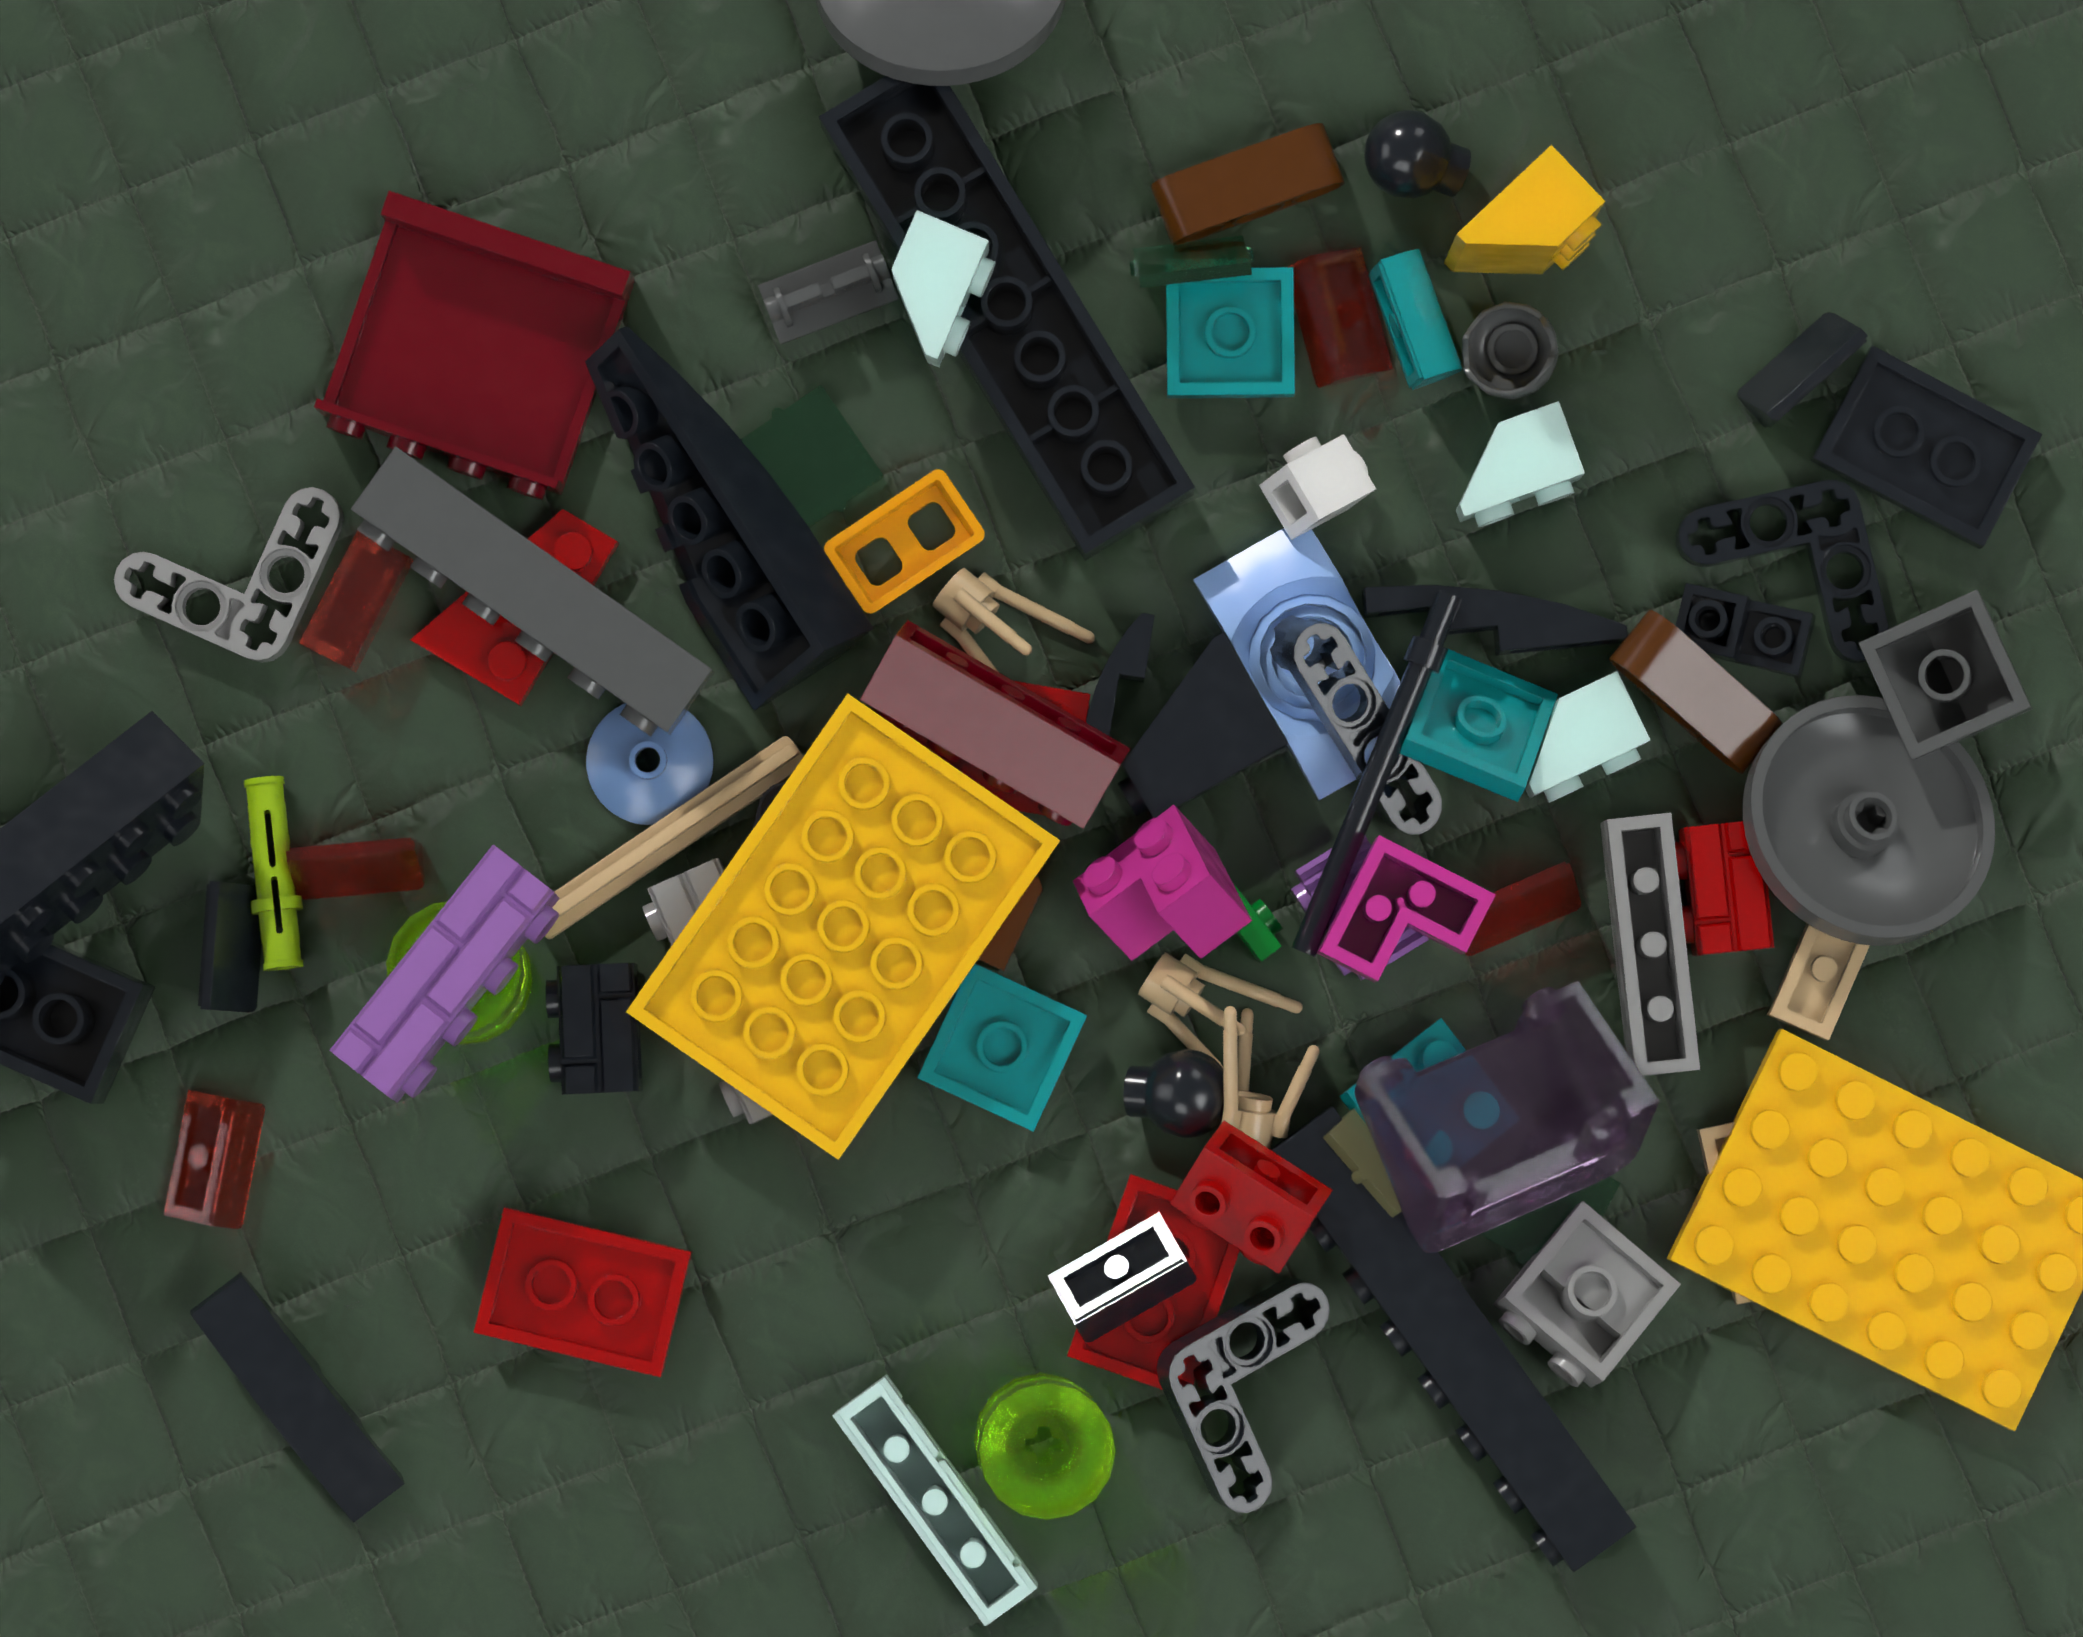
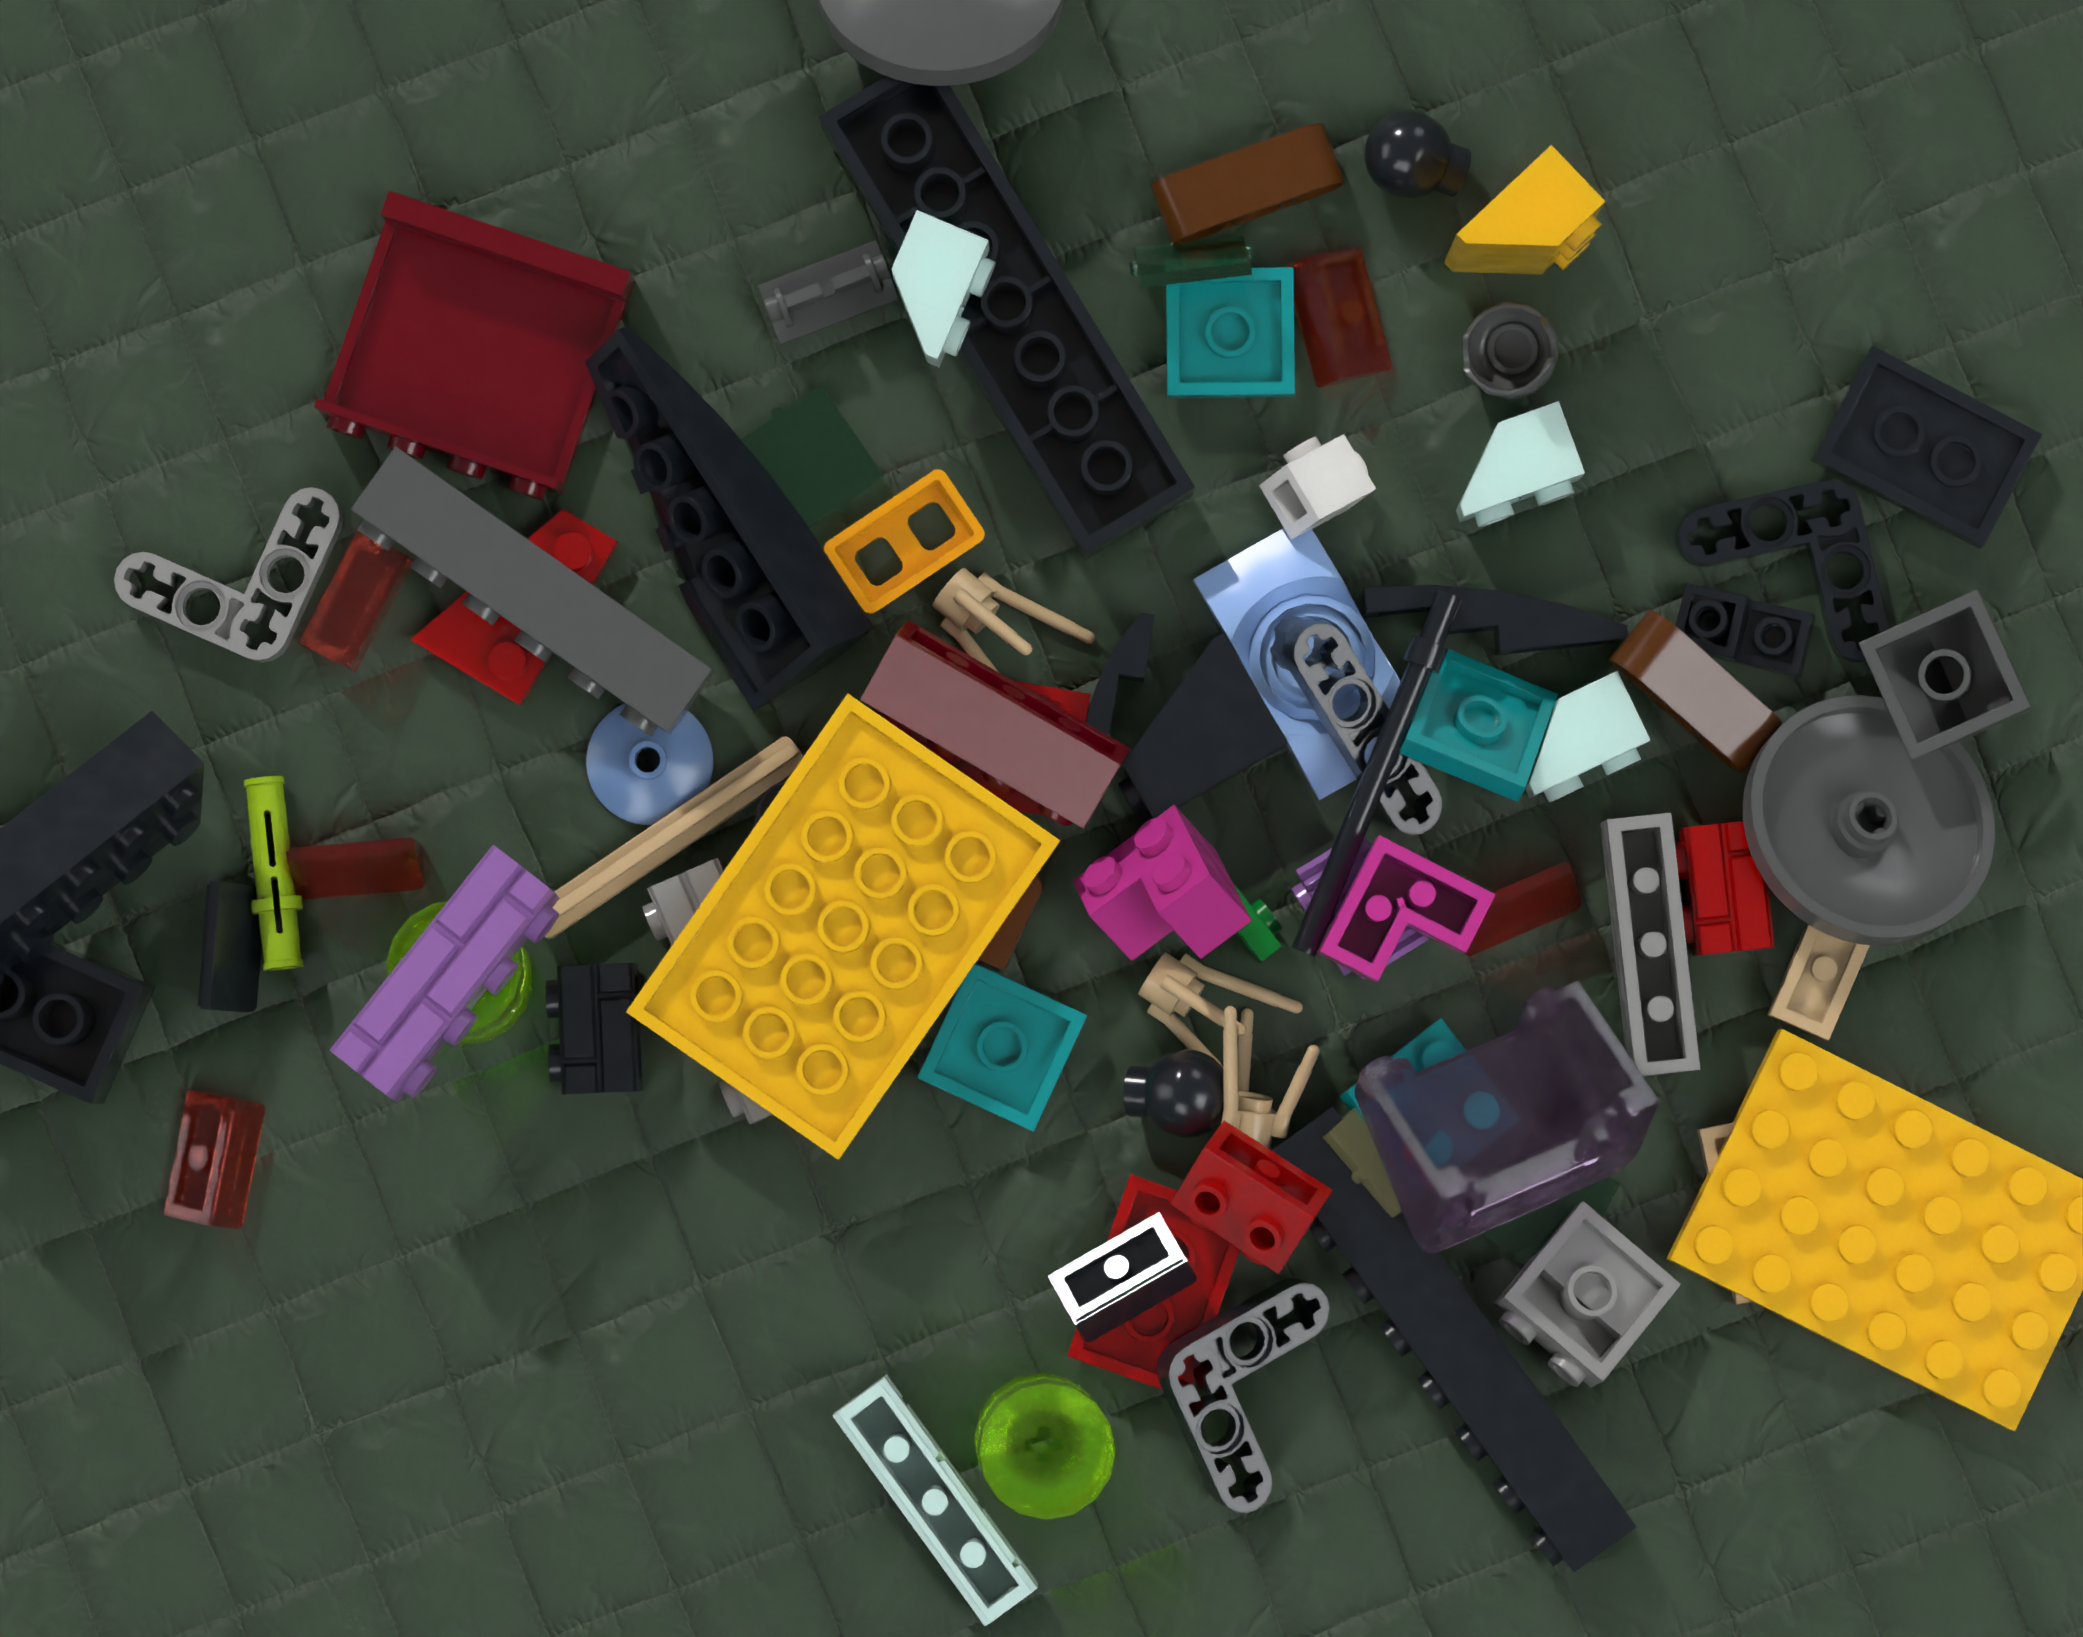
black slope [190,1272,405,1523] -> none
red plate [473,1207,693,1377] -> none
teal brick [1368,249,1463,390] -> none
black slope [1737,312,1868,428] -> none

